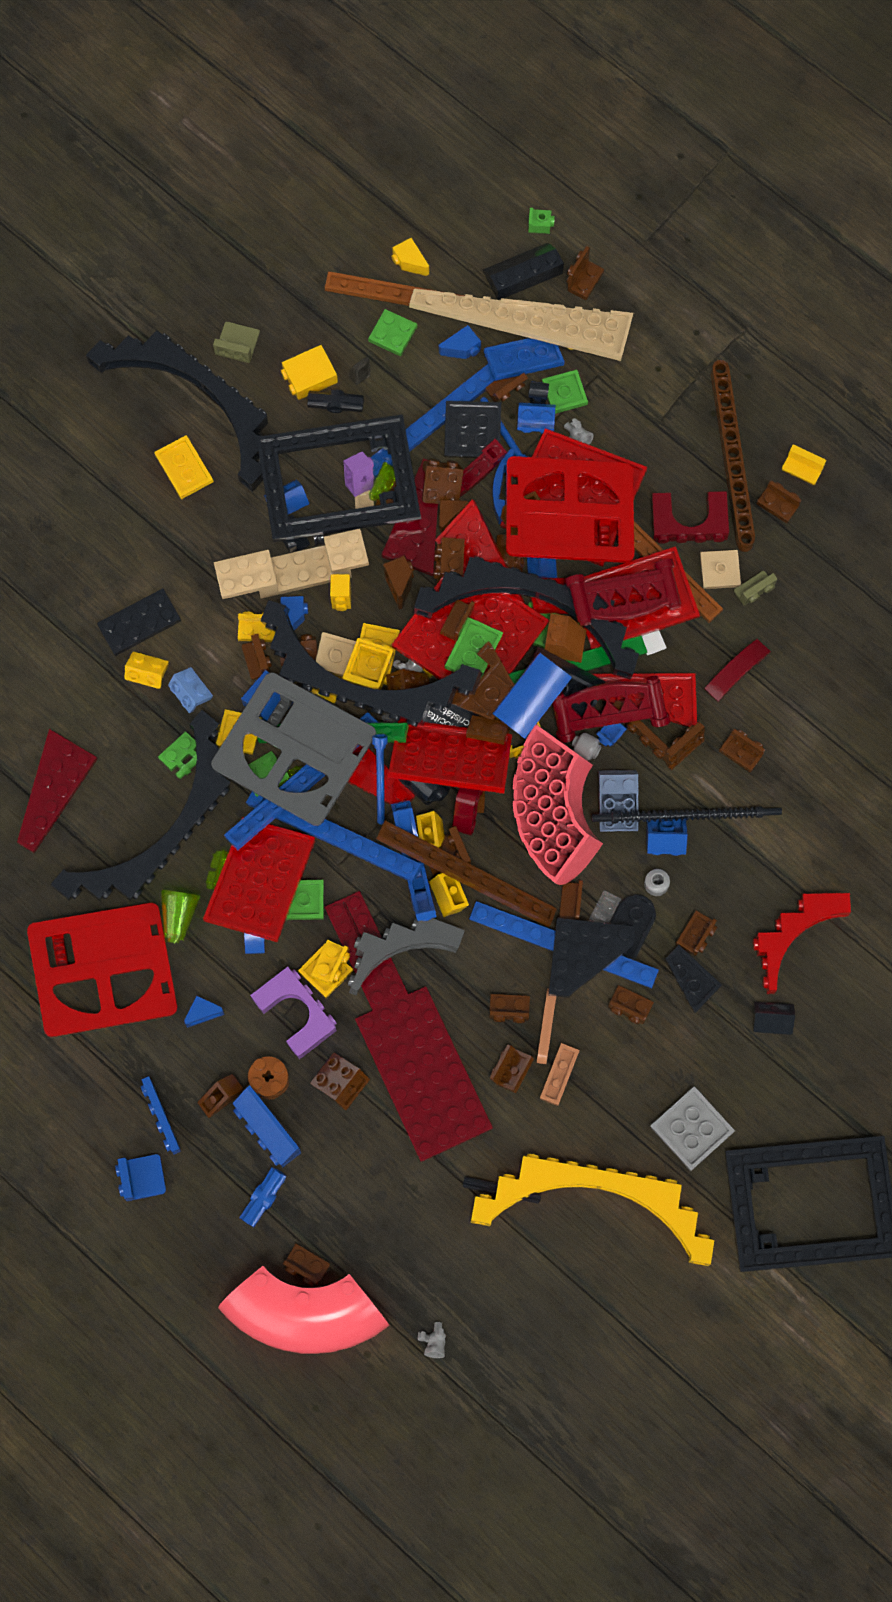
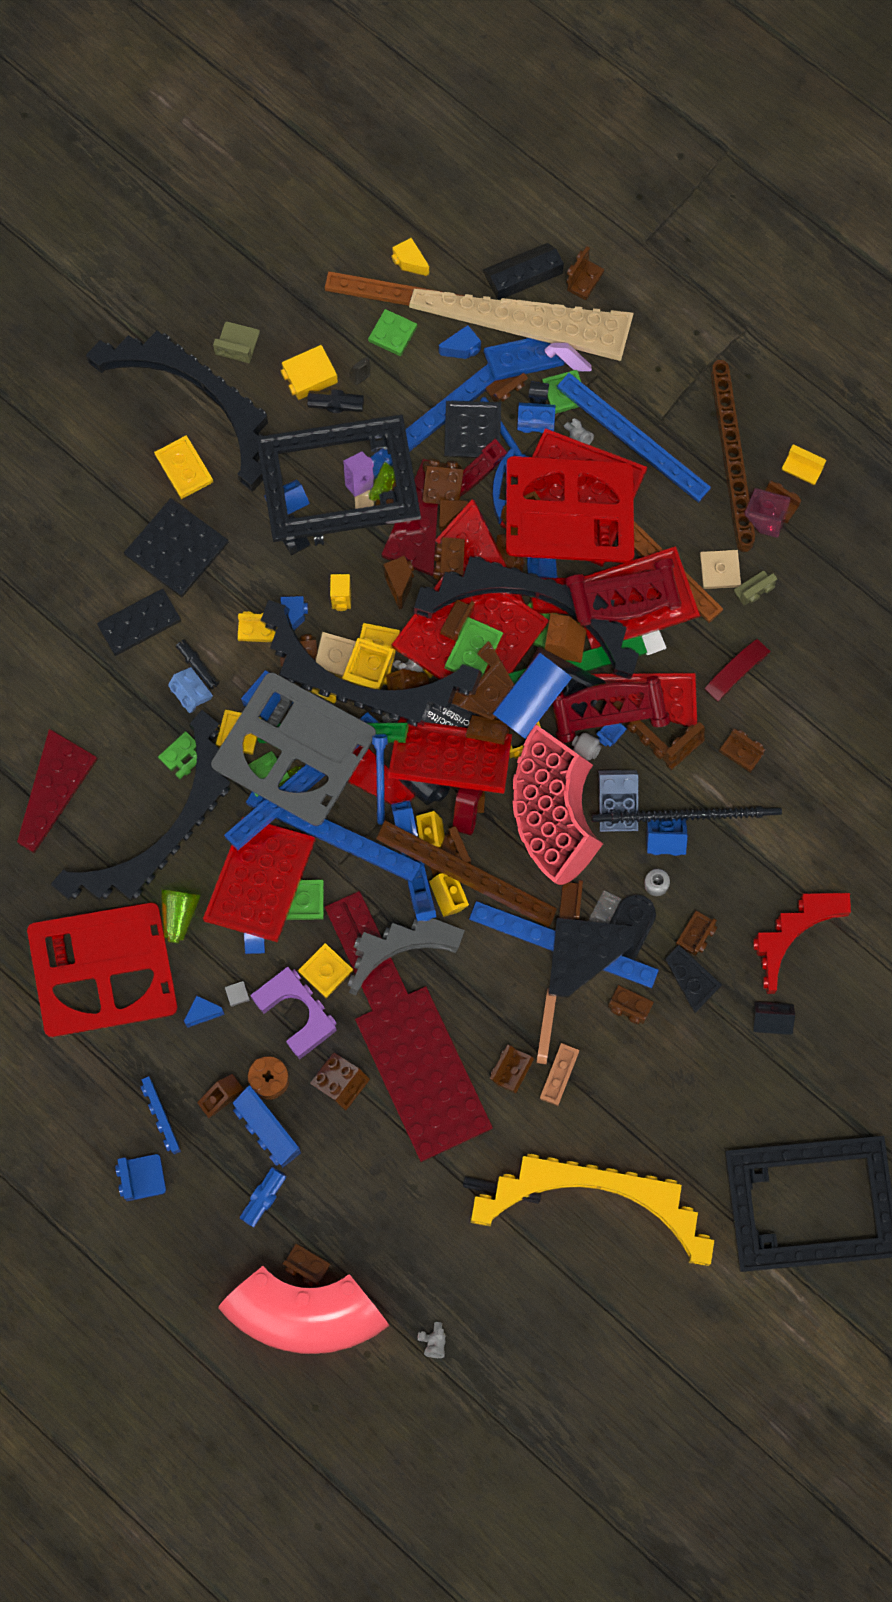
yellow bracket [125,652,169,689] -> none
clear neon green hinge [205,850,228,890] -> none
tan bracket [214,529,369,599] -> none
reddish brown bracket [242,634,272,680] -> none
yellow bracket [311,940,350,986] -> none
reddish brown bracket [489,994,530,1023] -> none
bright green brick [528,208,555,234] -> none
light grey plate [650,1086,735,1171] -> none
dark red arch [651,491,729,544] -> none
none -> black plate [124,498,229,598]
none -> black pin [176,639,220,690]
none -> light grey tile [225,981,250,1007]
none -> lavender piece [544,343,592,371]
none -> blue plate [557,373,711,503]
none -> clear pink slope [745,488,791,538]

